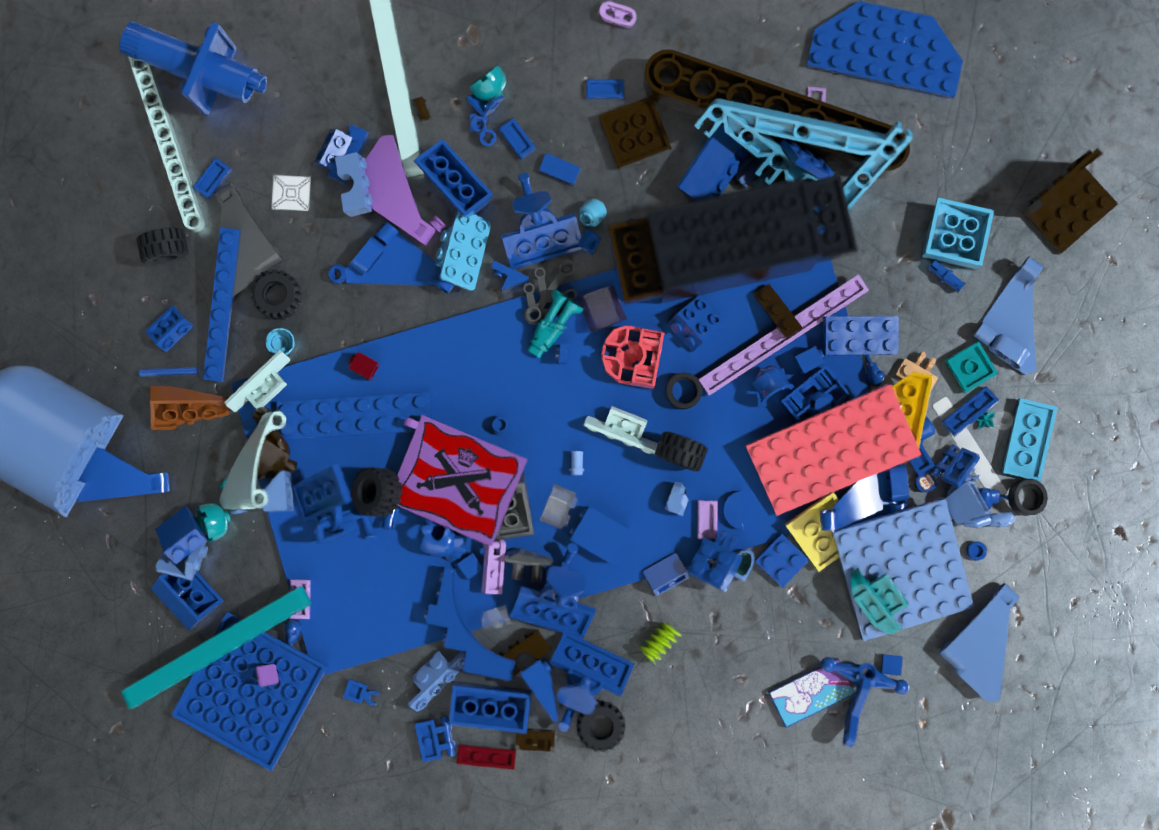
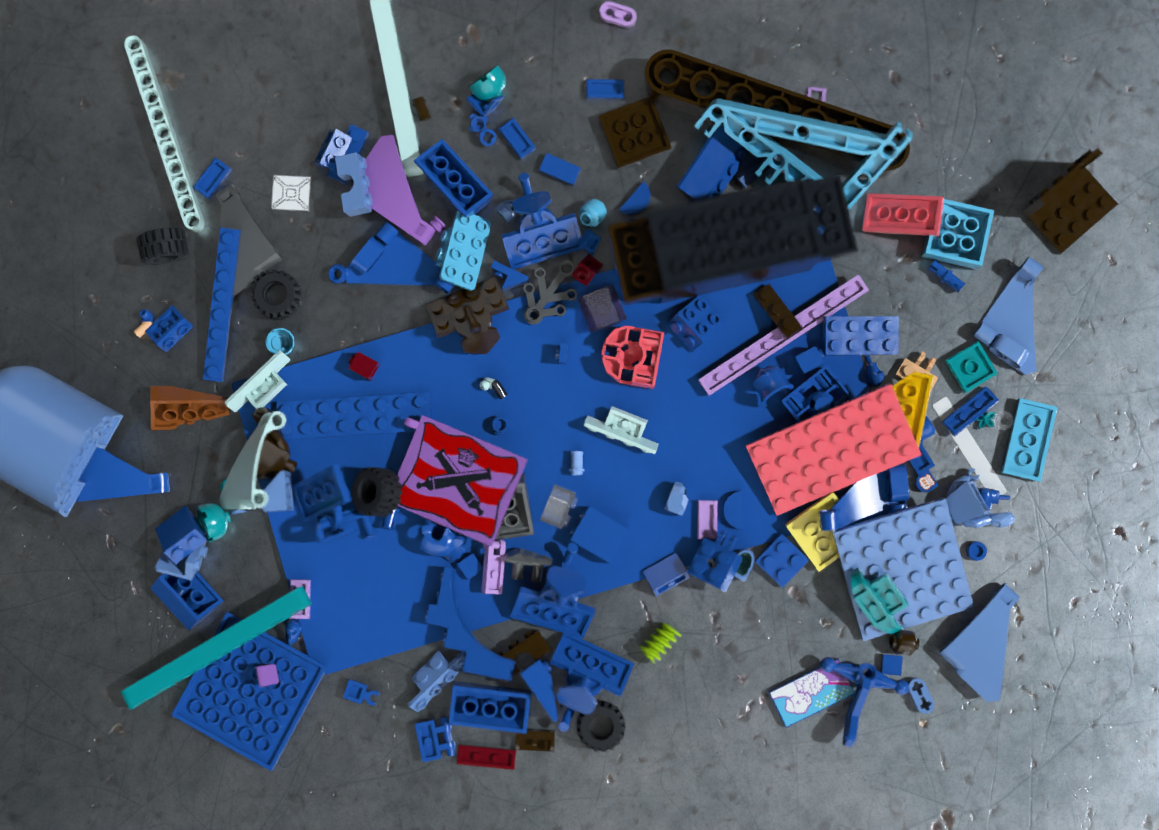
blue piece [119,21,267,116] -> none
blue bar [139,367,198,377] -> none
clear brick [481,605,511,630] -> none
teal piece [527,289,584,358] -> none
black tyre [655,431,708,471] -> none
black tyre [665,372,702,410] -> none
blue plate [779,138,835,179] -> none
blue plate [806,1,963,99] -> none
blue plate [931,444,980,488] -> none
black tyre [1008,479,1048,516] -> none
none -> arm [134,309,153,338]
none -> dark brown plate [426,276,509,354]
none -> arm [480,377,508,399]
none -> medium blue rock [495,200,520,225]
none -> dark red bracket [572,254,604,286]
none -> blue tile [619,182,650,215]
none -> coral plate [862,193,944,236]
none -> dark brown head [889,630,920,656]
none -> medium blue beam [908,678,934,714]

